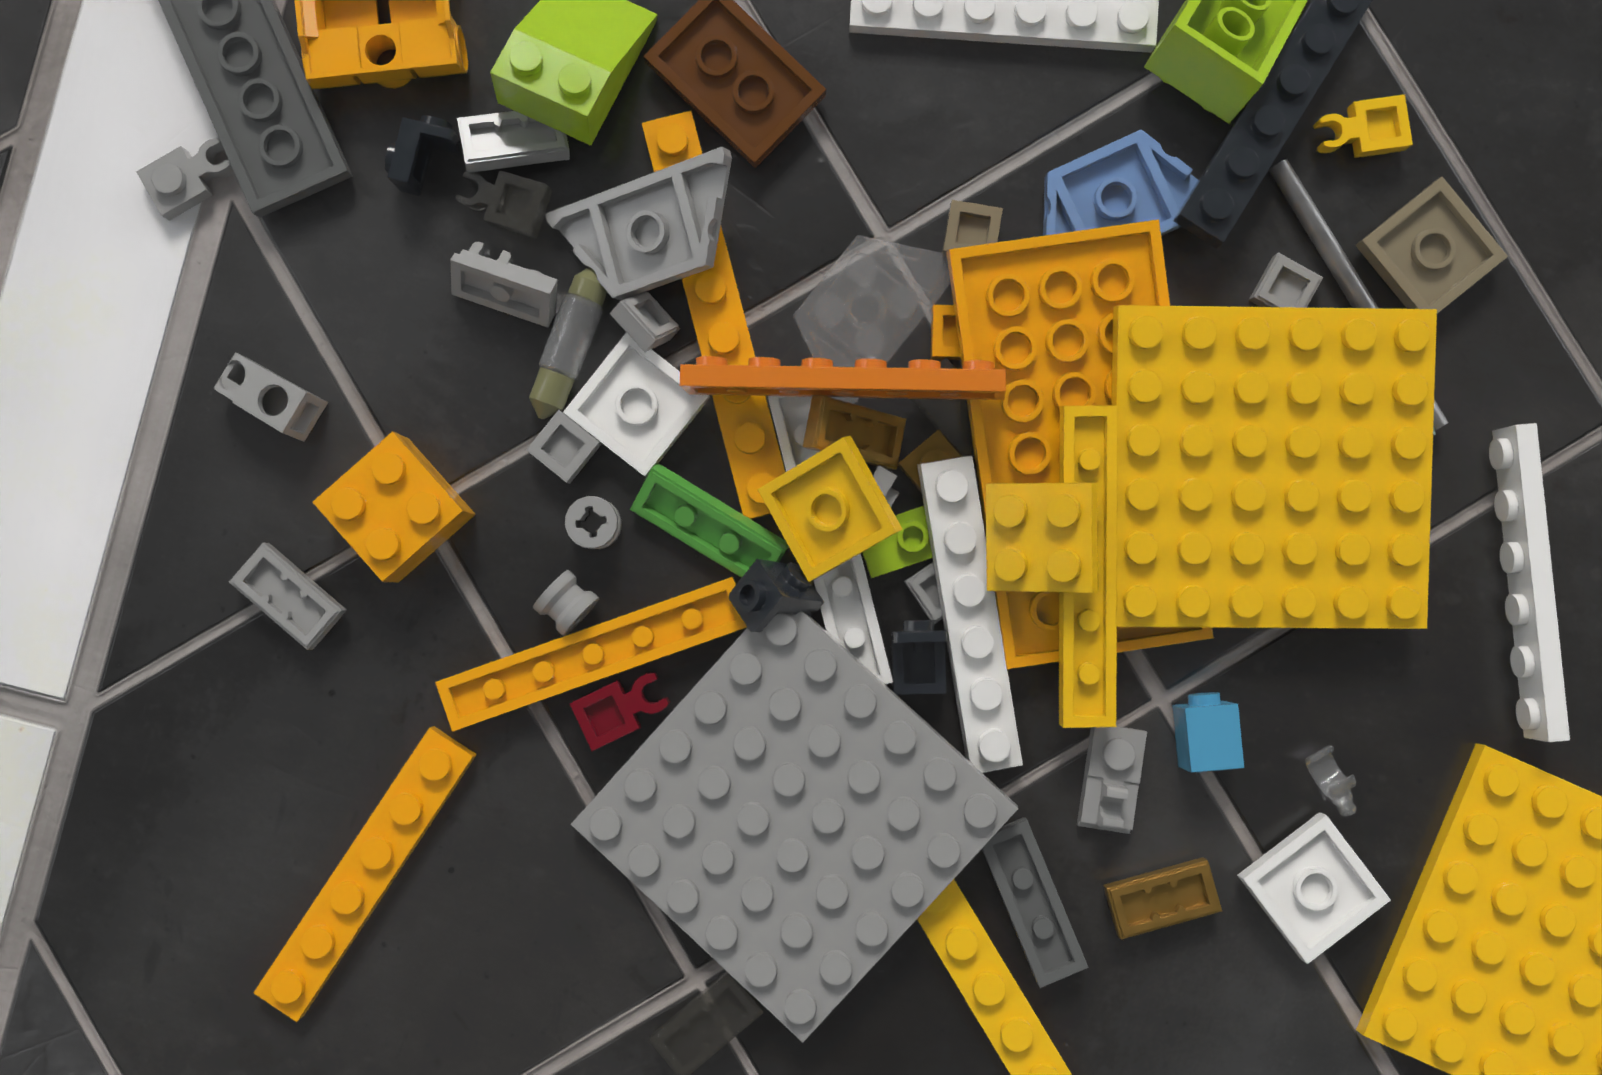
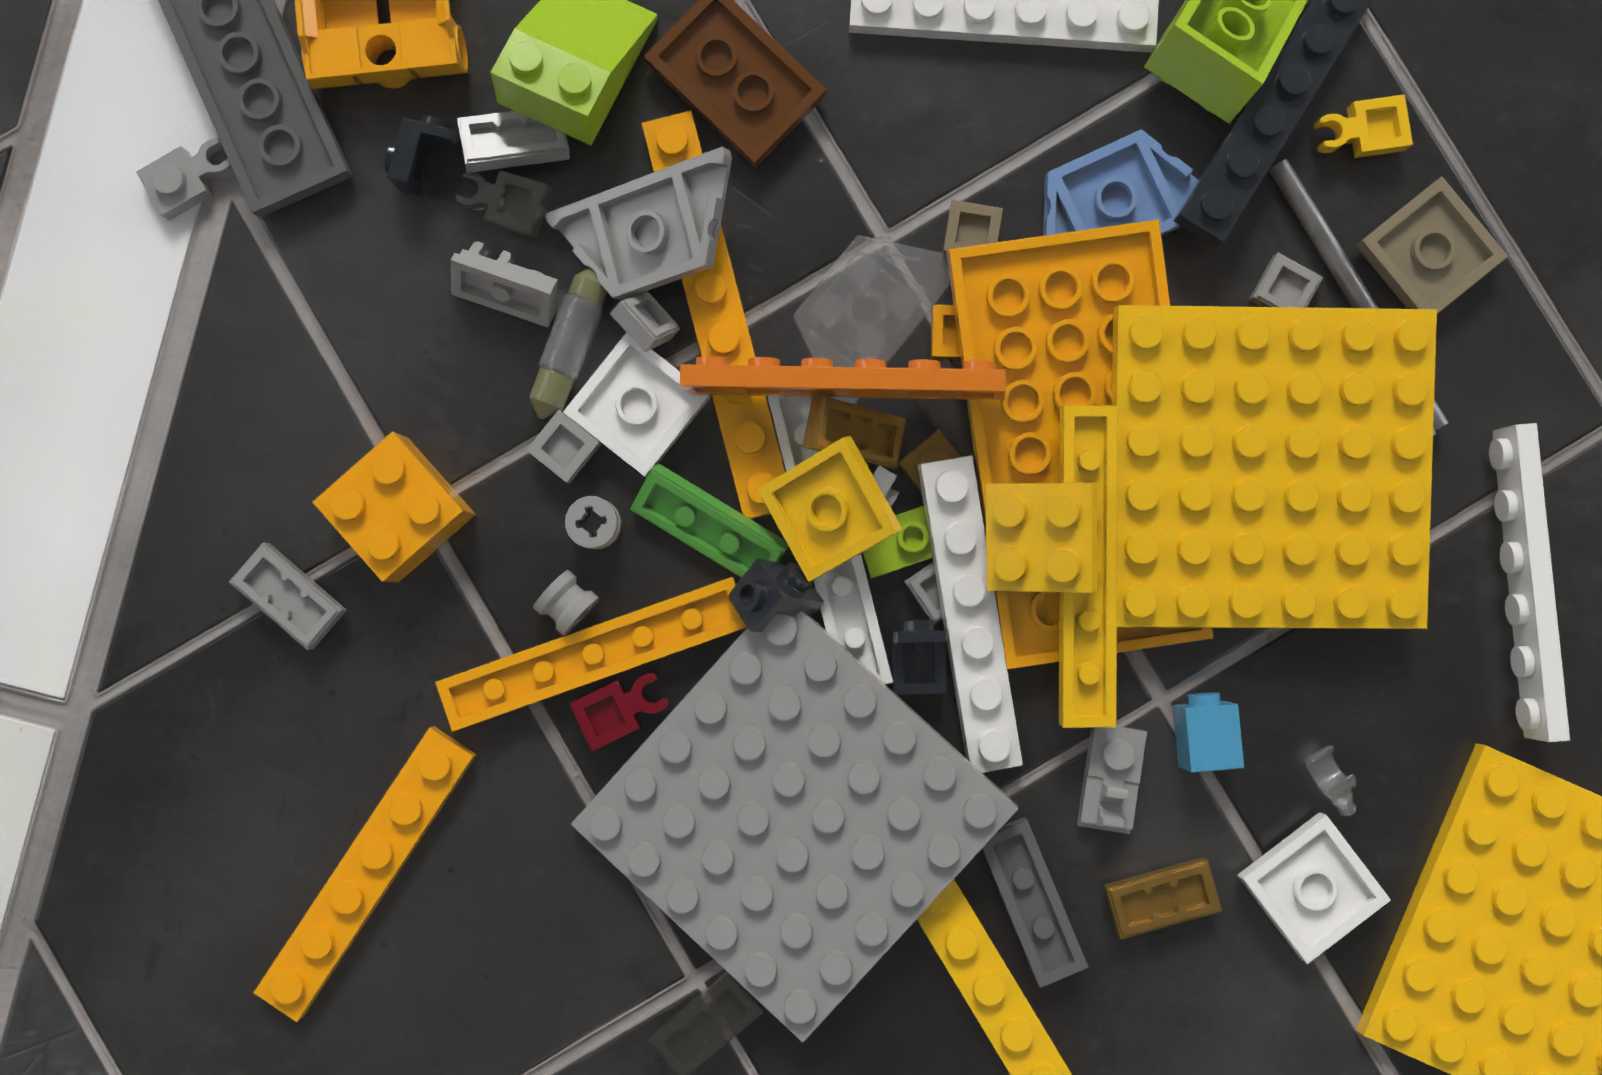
light grey leg [214,352,328,442] -> none

